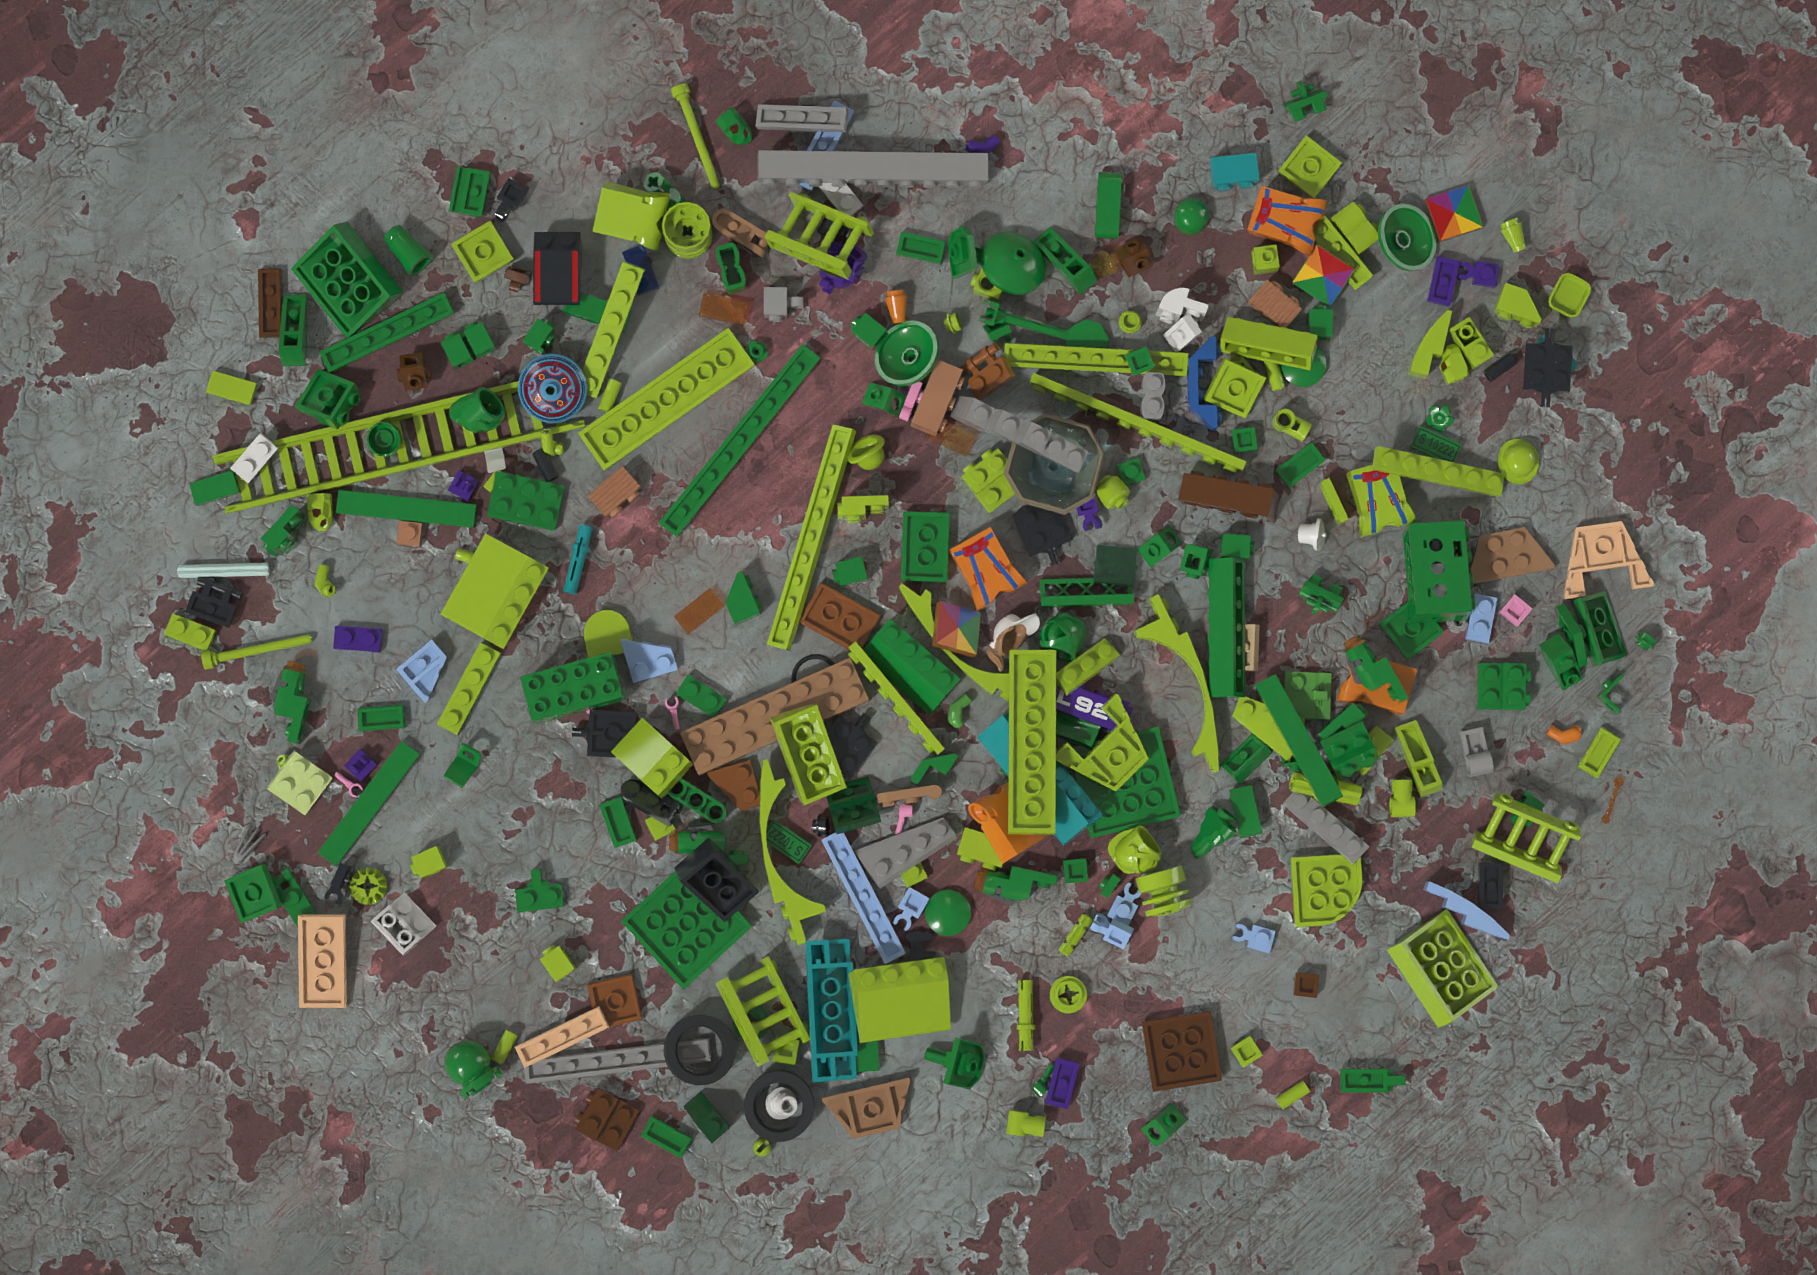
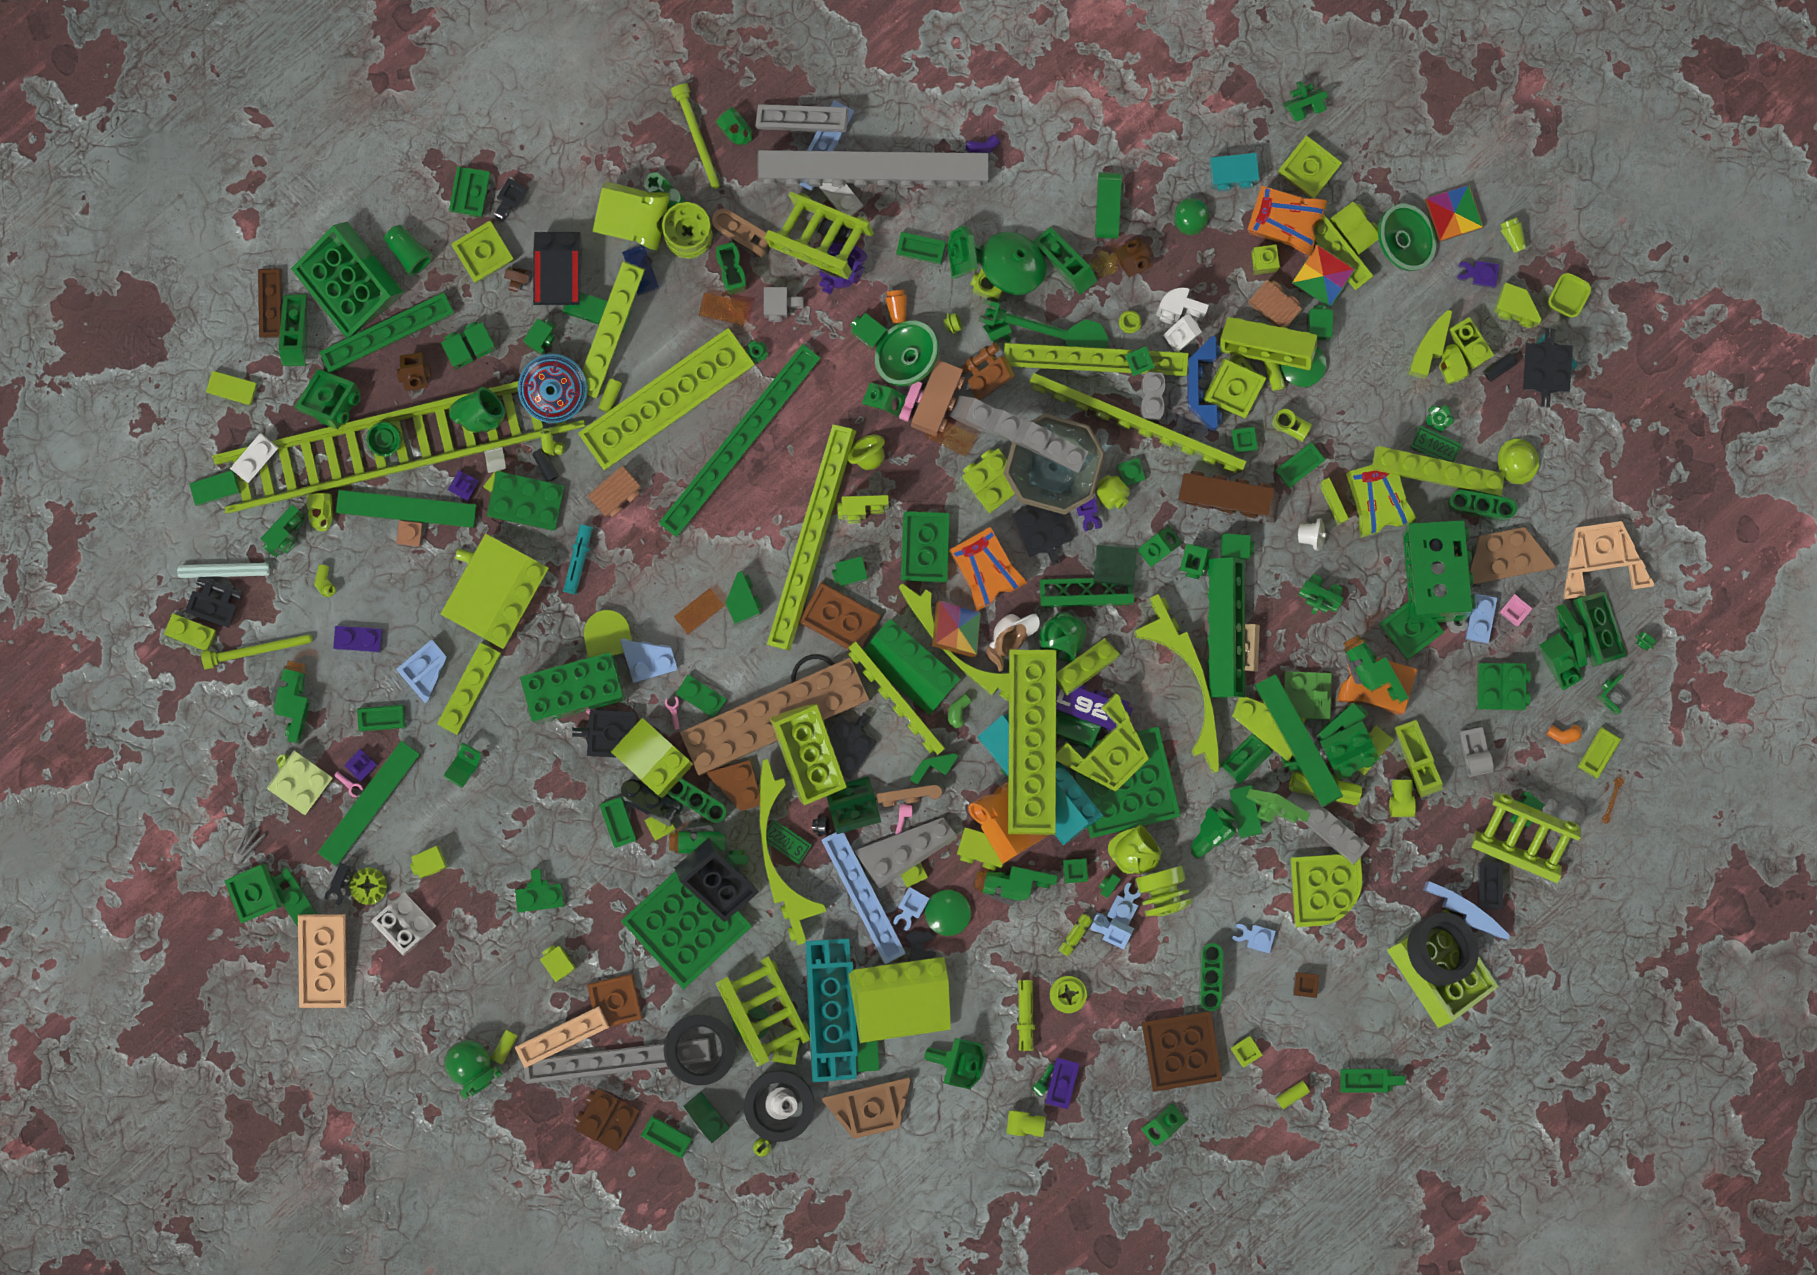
dark purple plate [1427,256,1460,307] -> none
none -> green beam [1199,943,1223,1011]
none -> bright green hinge [1246,789,1310,823]
none -> black tyre [1407,912,1479,986]
none -> green beam [1448,490,1517,521]

